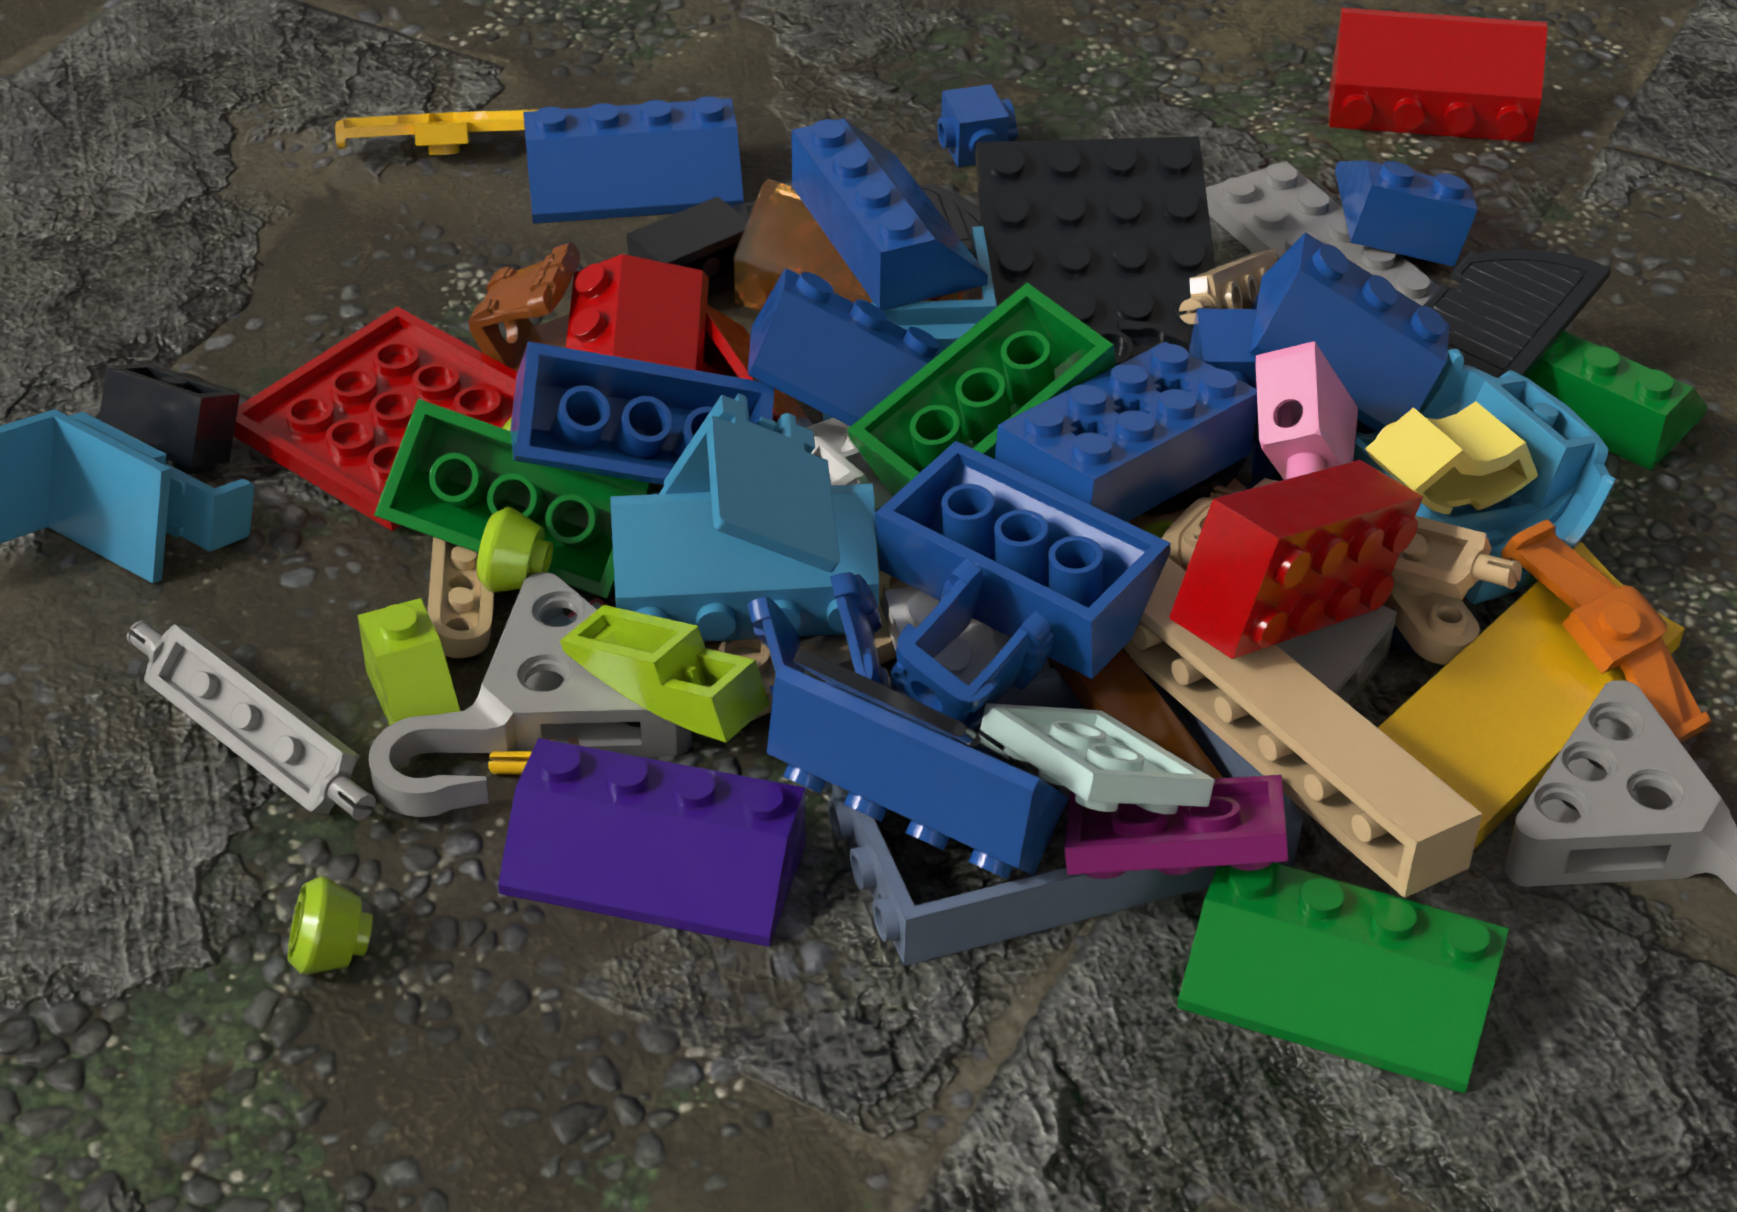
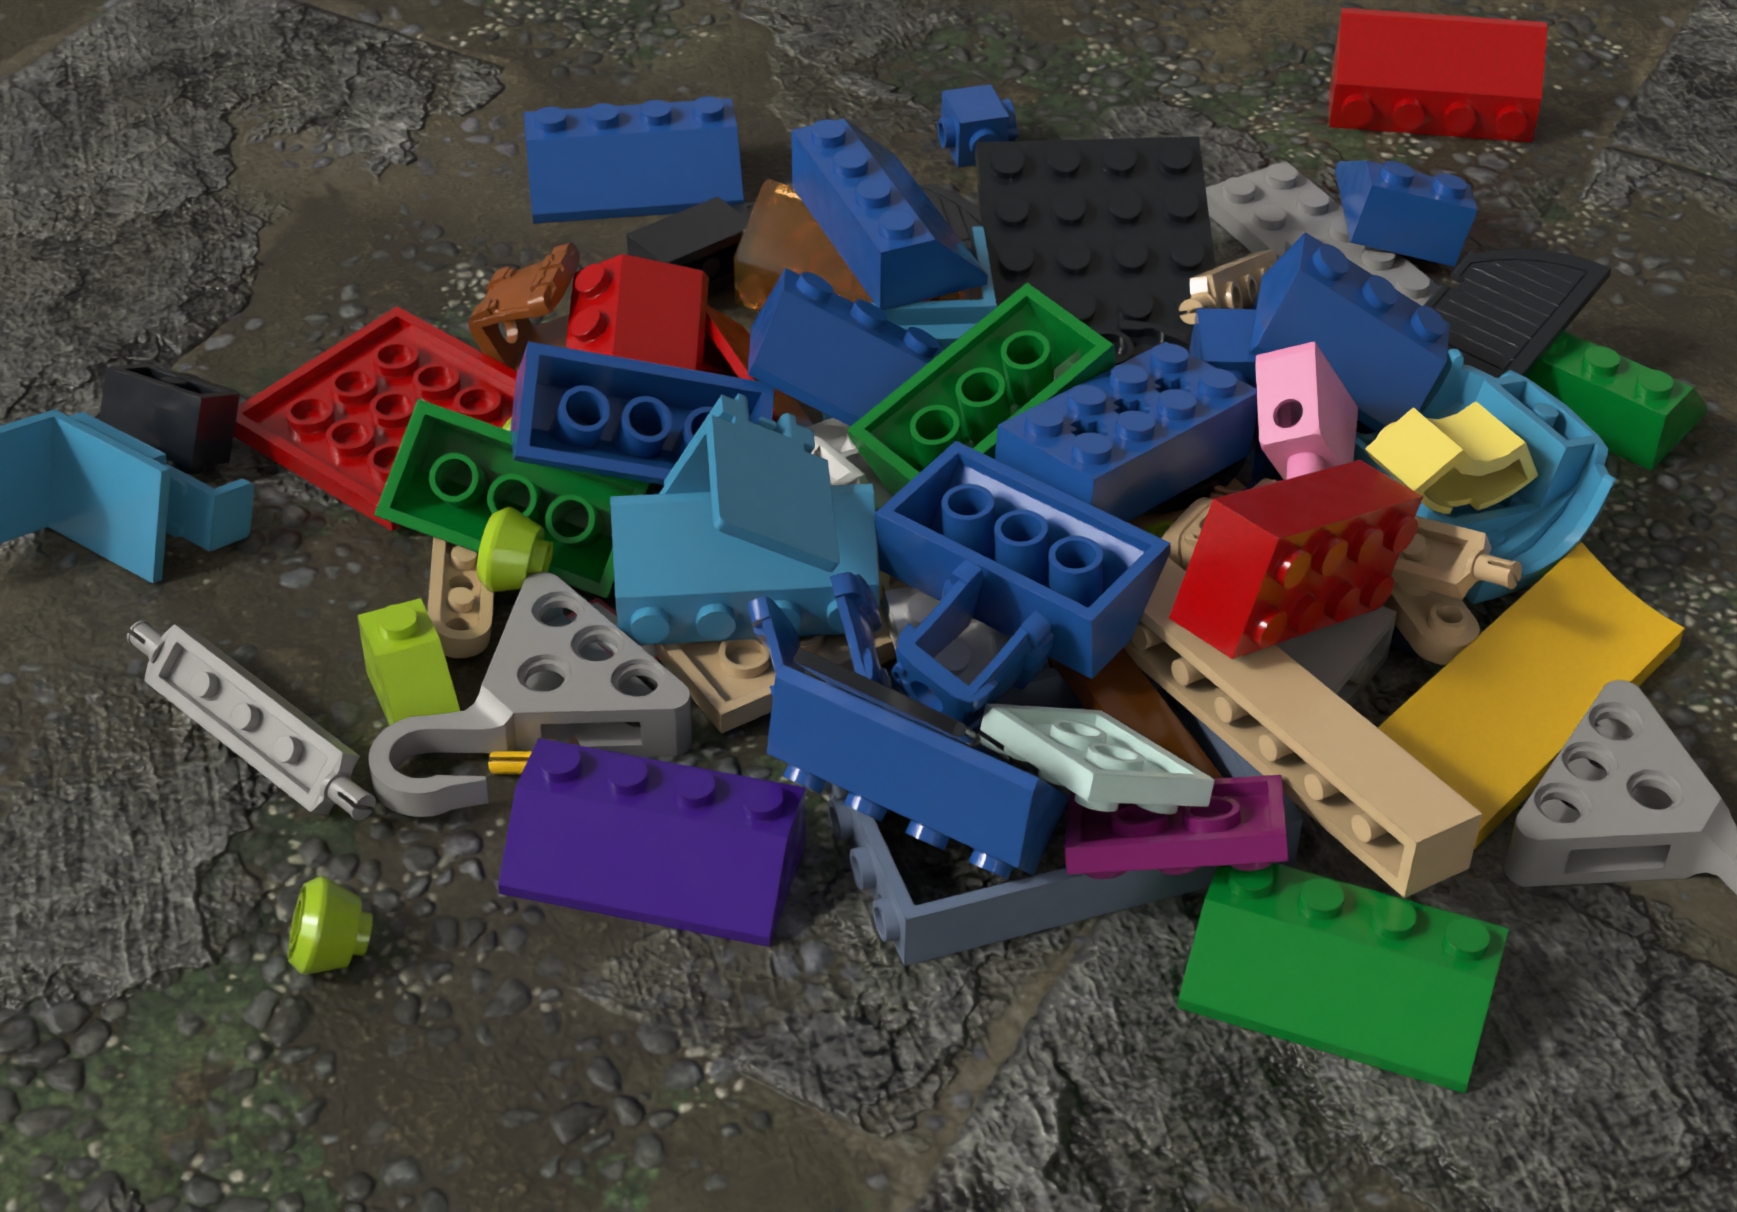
yellow plate [335,109,539,155] -> none
lime slope [559,605,770,743] -> none
orange plate [1501,519,1712,743] -> none

